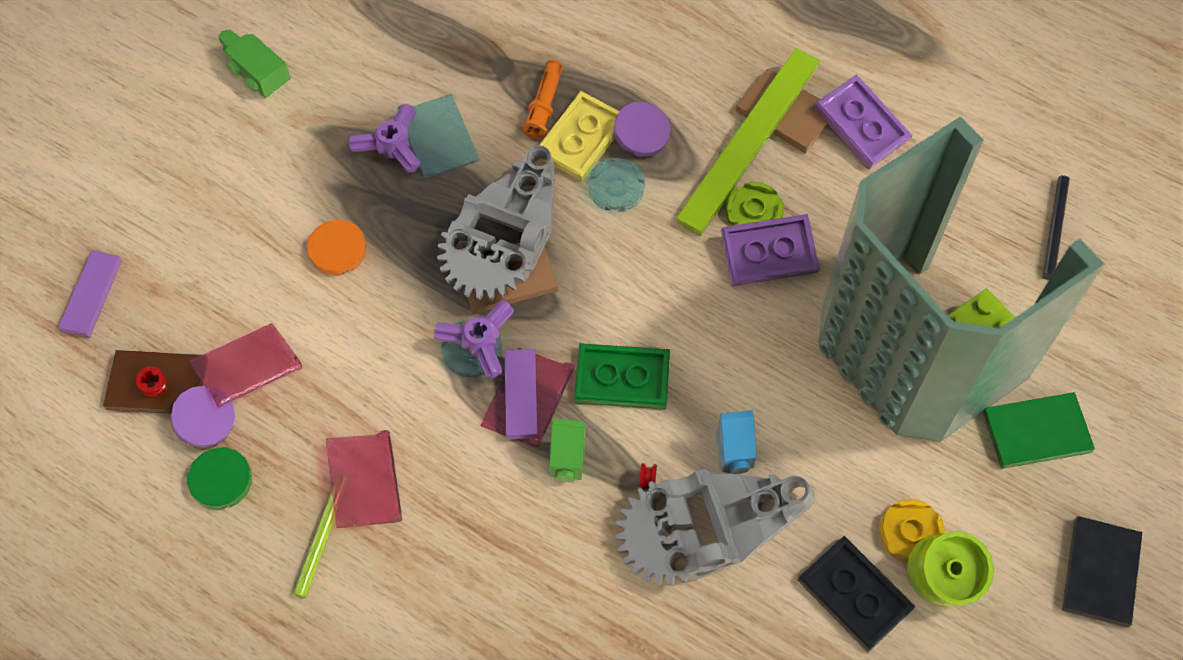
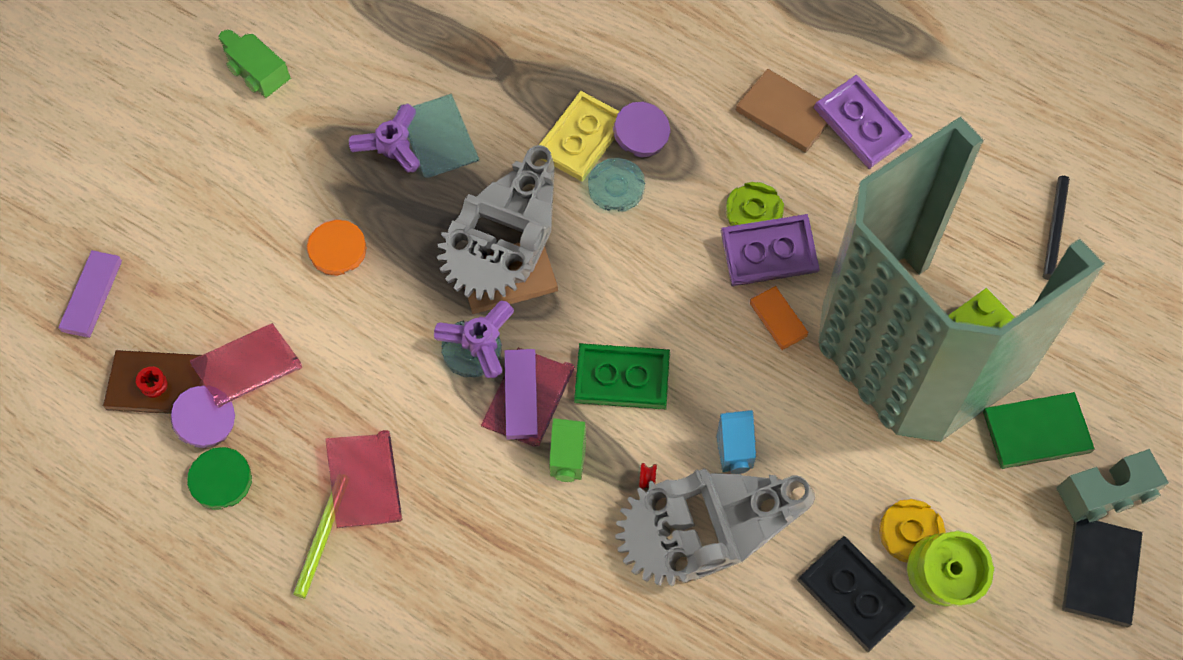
orange pin [521,59,564,139] -> none
lime tile [676,48,820,236] -> none
none -> orange tile [750,286,809,350]
none -> sand green arch [1056,449,1169,522]

